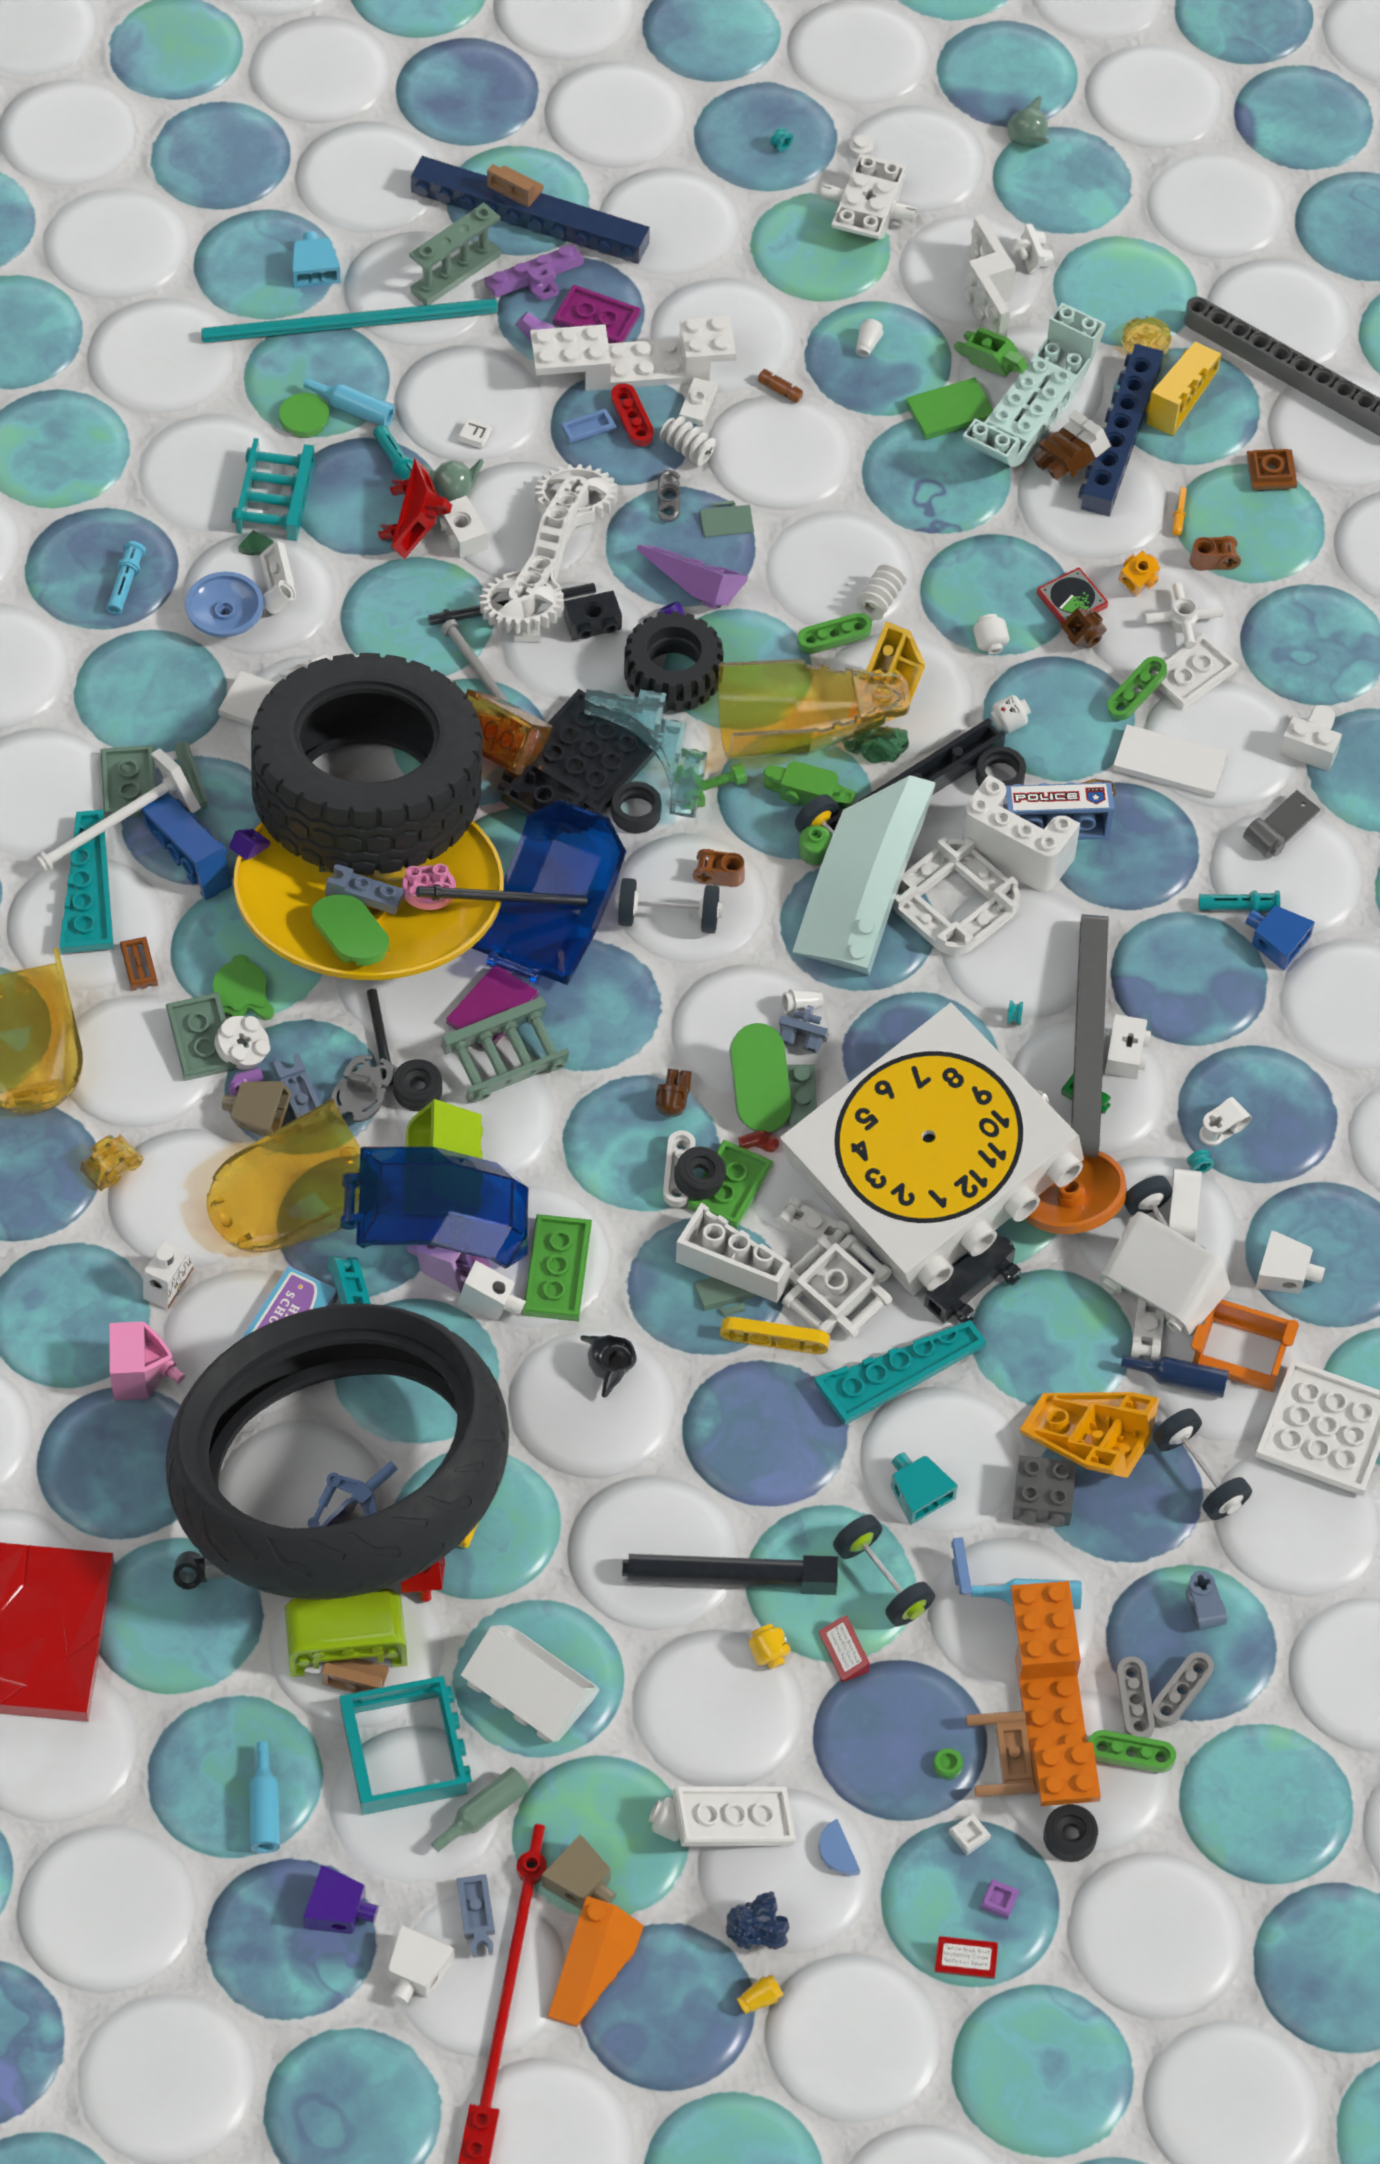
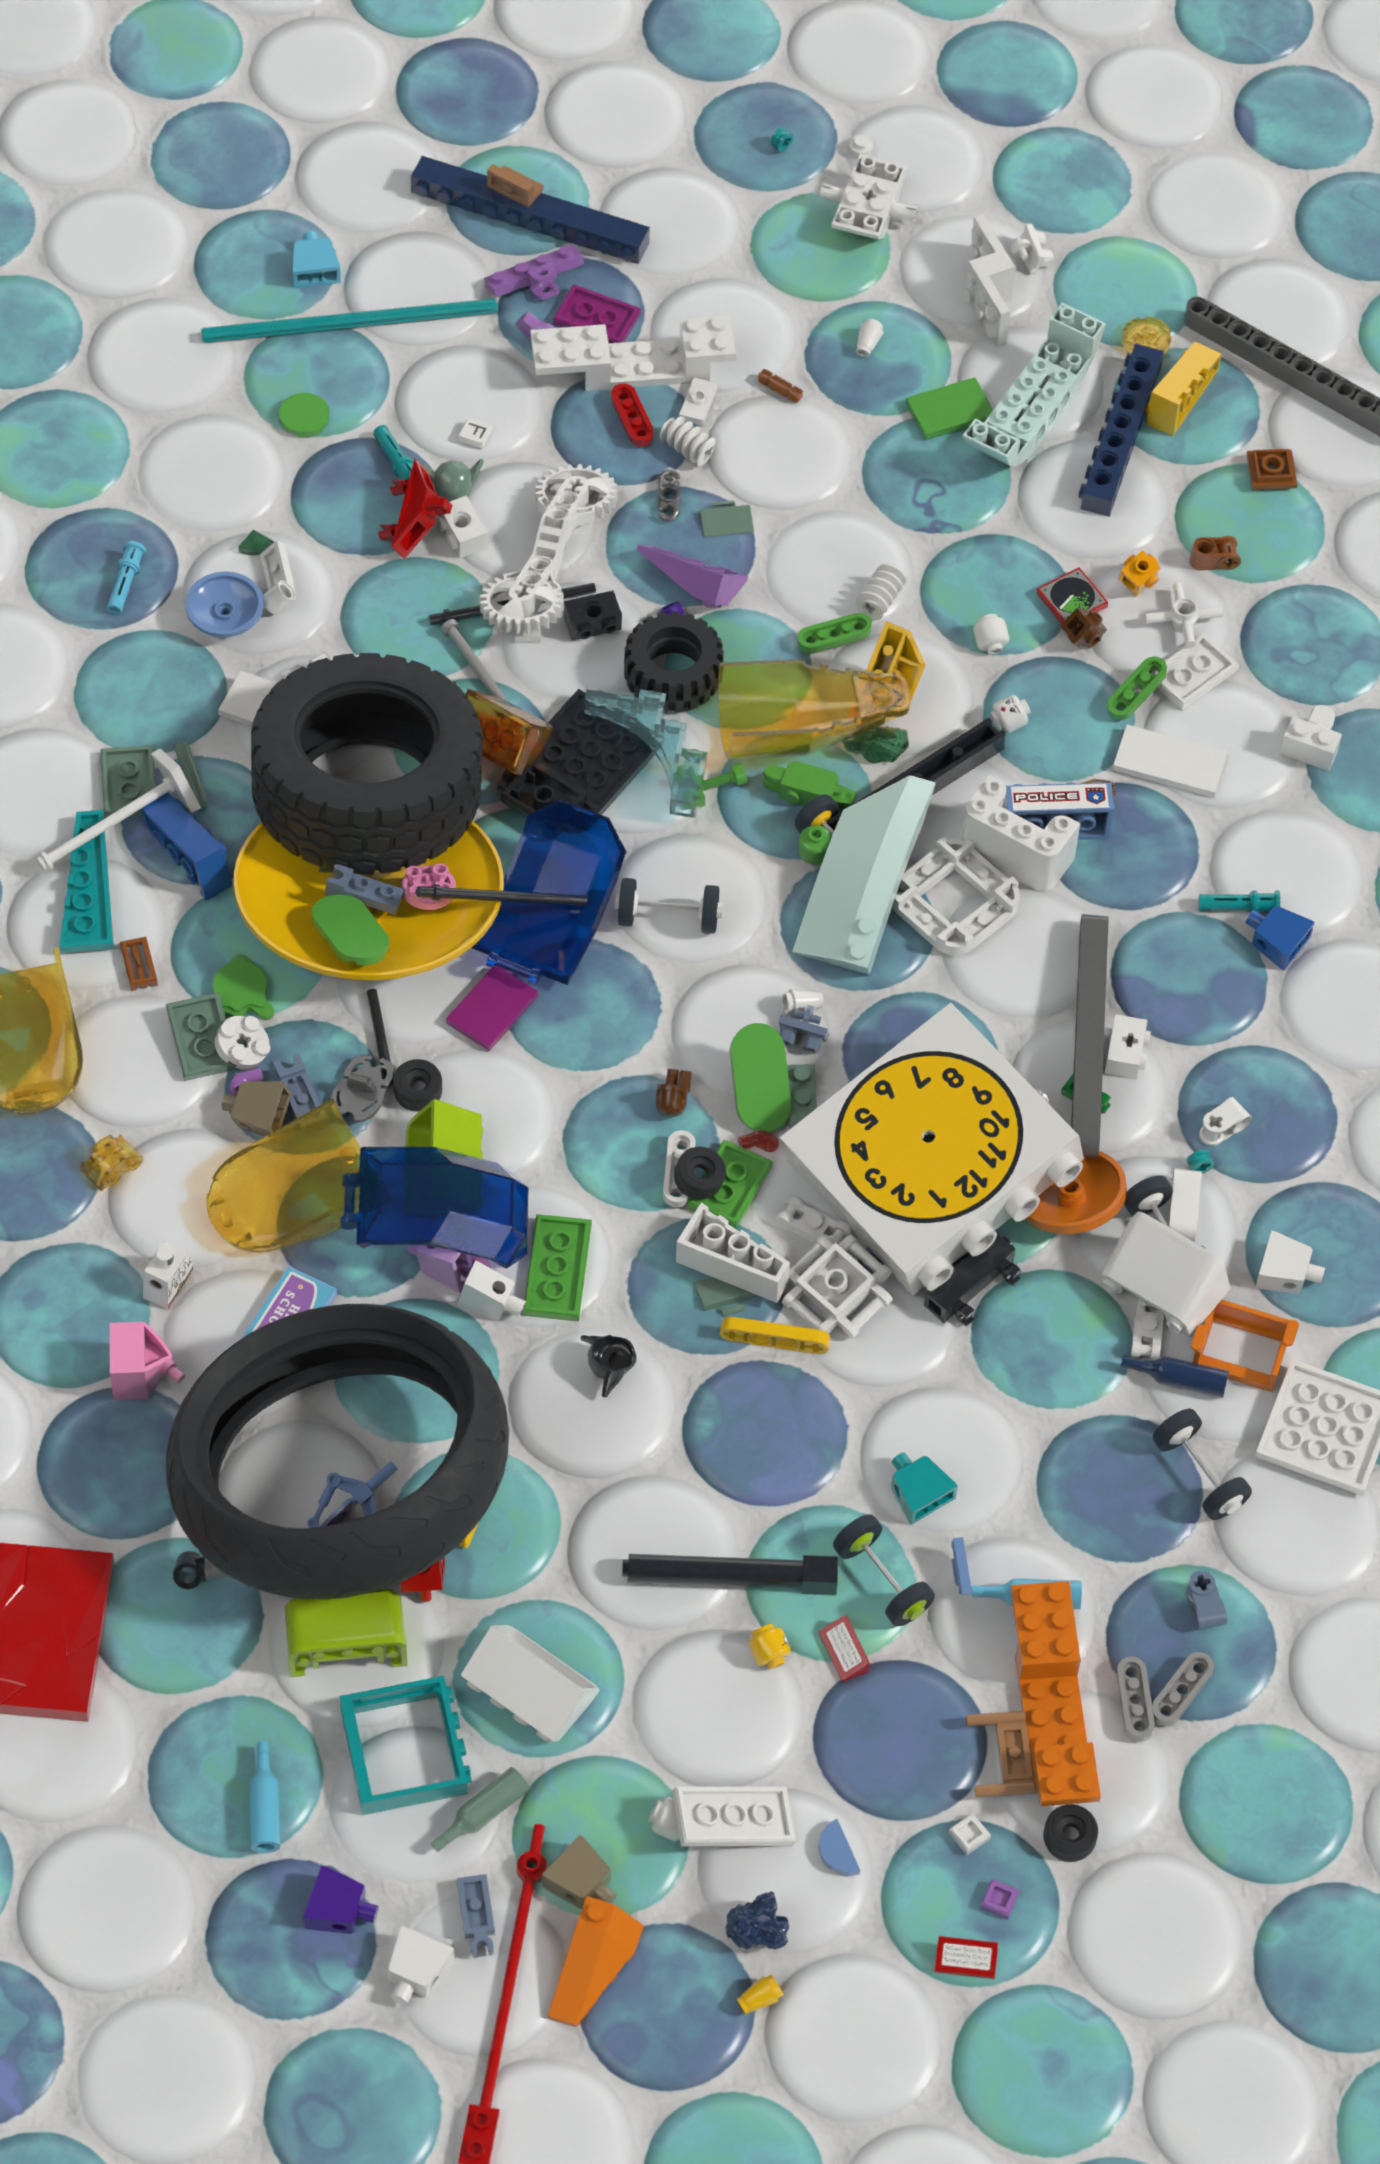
dark purple slope [229,829,271,860] -> none
teal fence [232,438,315,541] -> none
medium azure piece [303,378,395,427] -> none
medium nougat panel [322,1658,389,1693] -> none
teal plate [327,1256,371,1304] -> none
sand green fence [409,203,501,305] -> none
sand green fence [441,996,570,1102] -> none
medium blue tile [560,408,616,444] -> none
black tyre [611,781,662,834] -> none
dark orange piece [693,849,745,887] -> none
teal wing [814,1320,986,1426] -> none
bright green tile [933,1748,963,1780] -> none
bright green hinge [953,327,1029,377] -> none
black tyre [975,746,1027,787] -> none
sand green piece [1007,96,1049,147] -> none
teal bush [1007,1000,1023,1026] -> none
dark grey brick [1012,1455,1076,1527] -> none
light orange wedge [1020,1392,1159,1478] -> none
reddish brown hips [1033,410,1111,481] -> none
bright green plate [1088,1730,1176,1773] -> none
light orange piece [1172,487,1187,536] -> none
dark grey door [1243,790,1320,858] -> none

